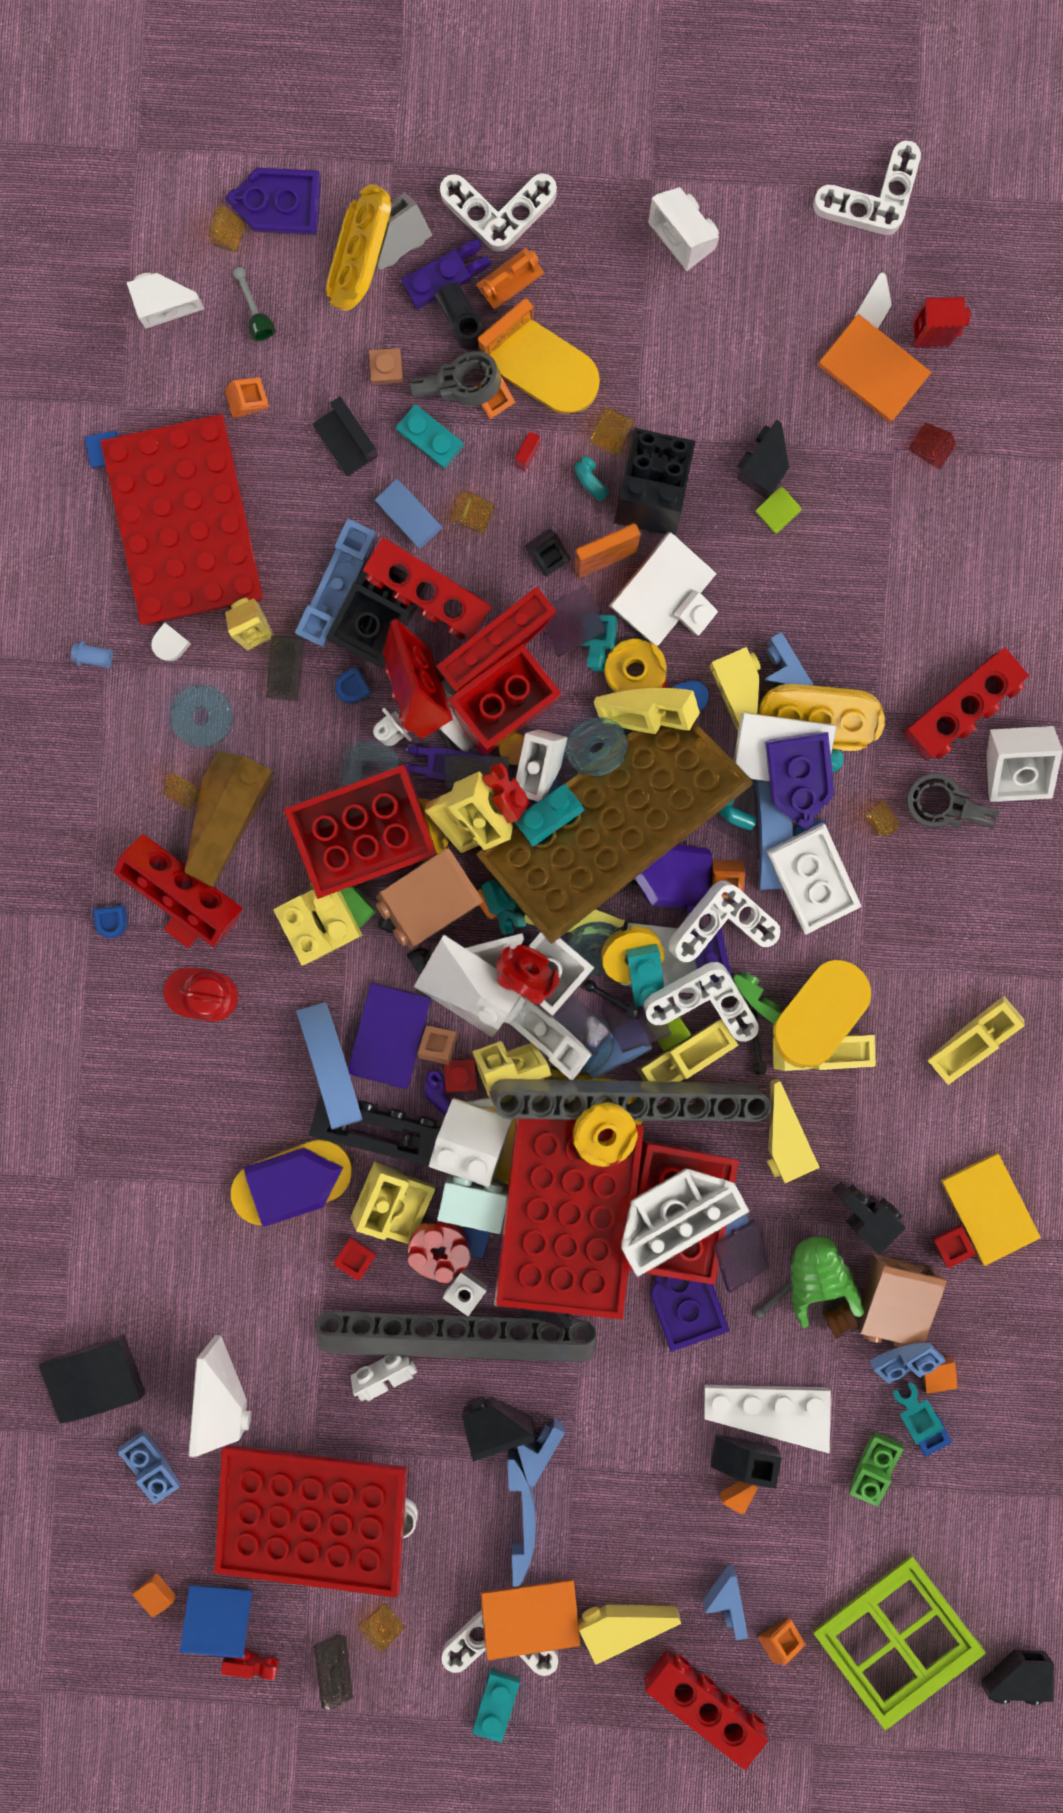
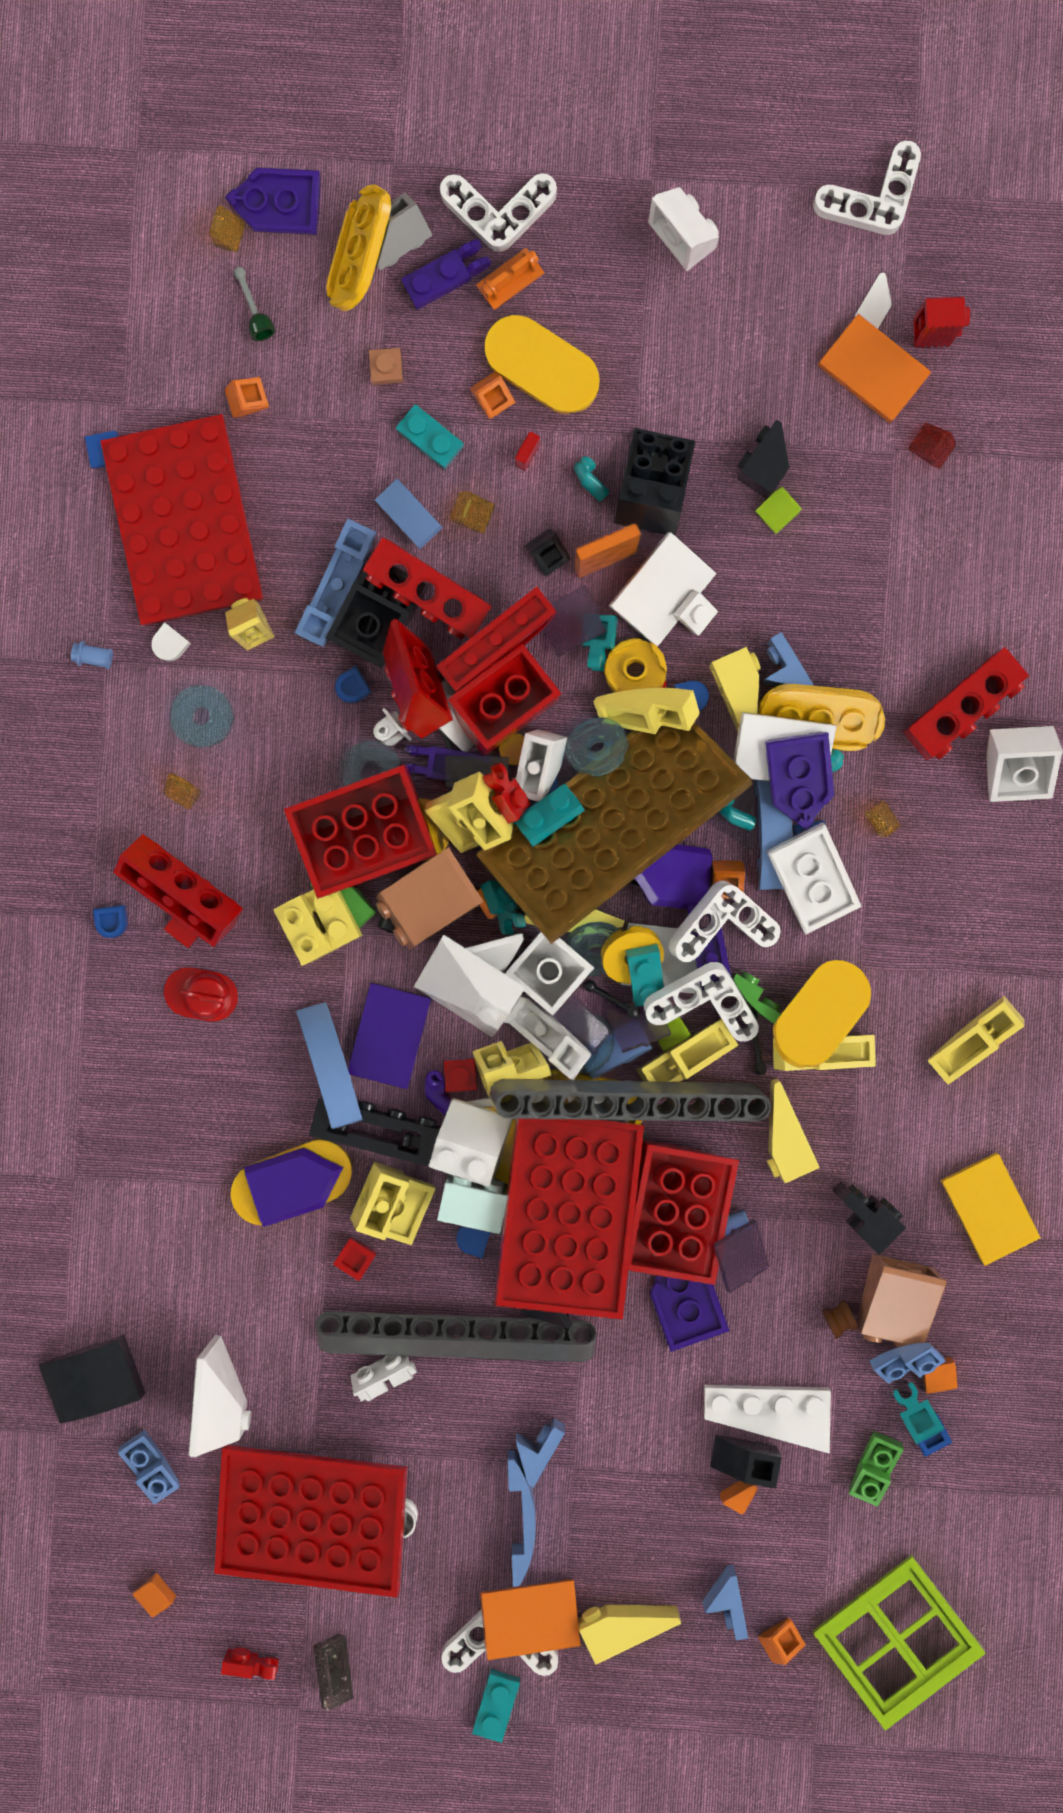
white slope [127,273,204,329] -> none
blue tile [179,1585,253,1659] -> none
pearl gold wedge [185,751,273,888] -> none
clear smoke plate [266,635,304,702] -> none
black panel [313,396,378,476] -> none
clear yellow slope [357,1604,405,1651] -> none
black hinge [406,948,431,975] -> none
plate [408,1221,471,1283] -> none
dark grey pin [410,351,501,406] -> none
nougat plate [417,1025,458,1065] -> none
black piece [435,282,484,350] -> none
white plate [443,1270,487,1316] -> none
black slope [462,1397,535,1462] -> none
orange tile [478,298,534,354] -> none
red plate [496,945,560,1004] -> none
yellow tile [573,1102,638,1167] -> none
clear yellow slope [591,407,635,455] -> none
white wedge [621,1168,749,1277] -> none
red brick [644,1650,769,1770] -> none
dark grey hinge [754,1280,792,1319] -> none
bright green hair [790,1235,864,1329] -> none
dark grey pin [907,773,999,829] -> none
red plate [931,1224,976,1269] -> none
black slope [982,1650,1054,1705] -> none

